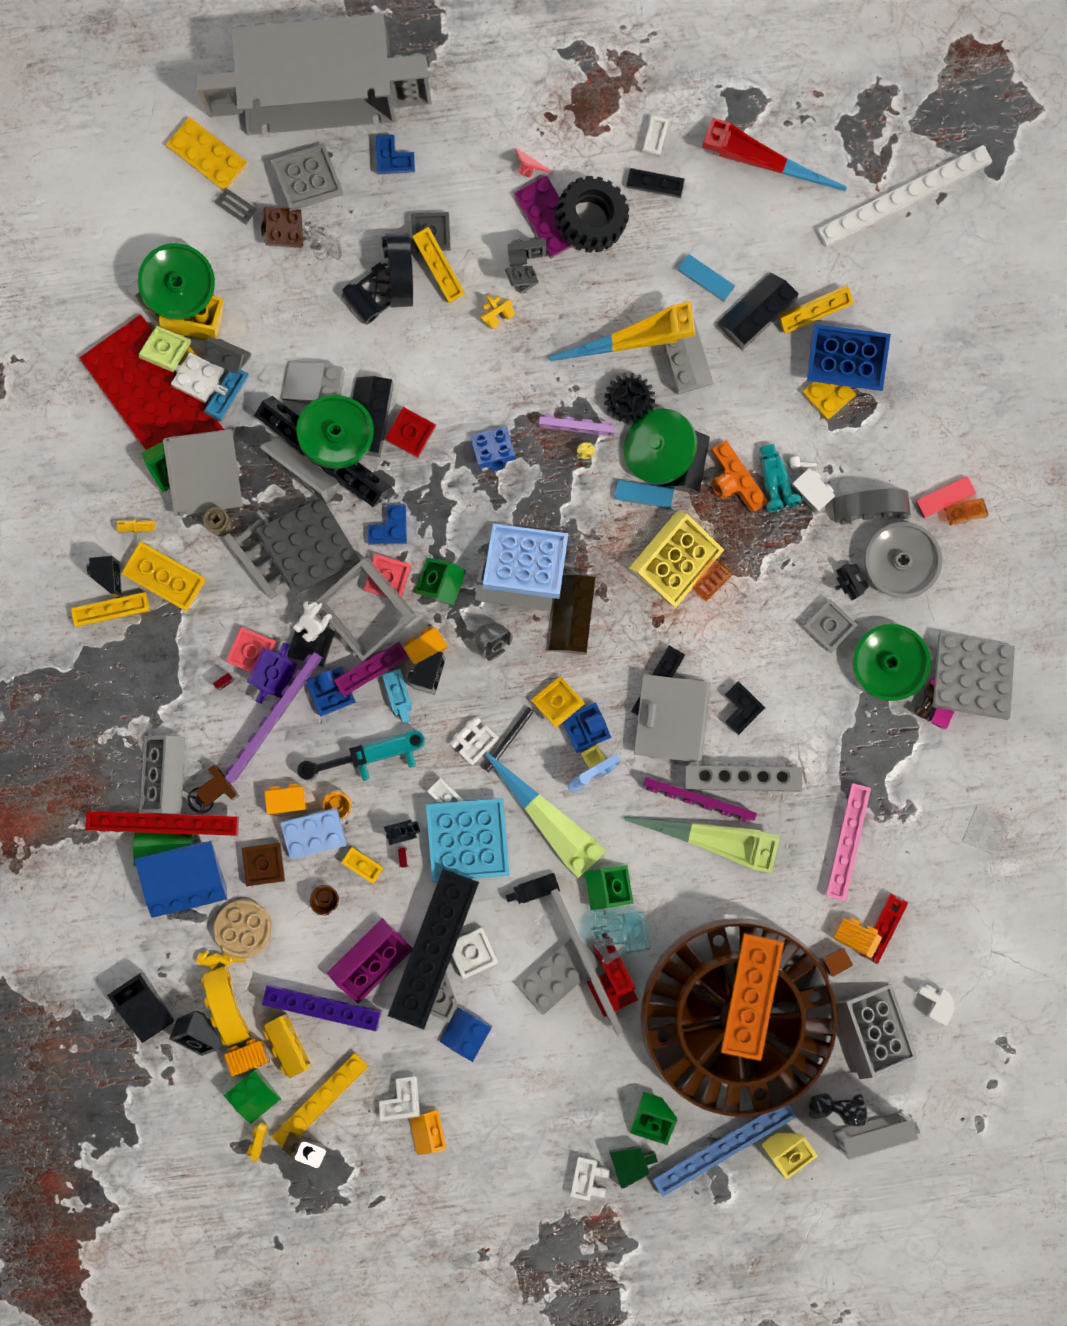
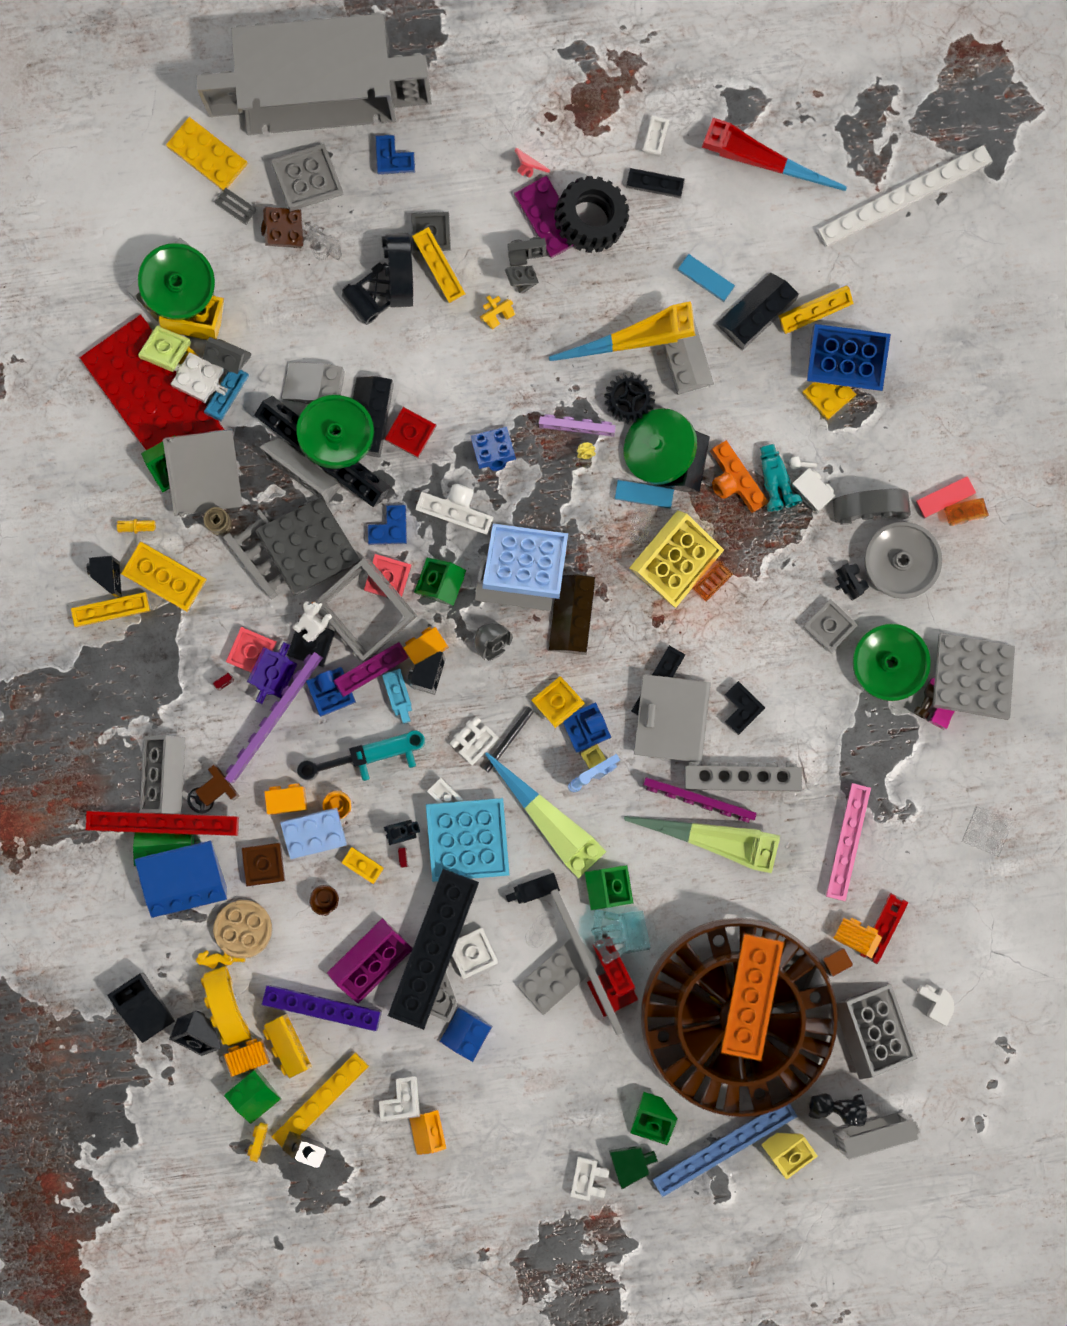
none -> white plate [415,484,494,535]

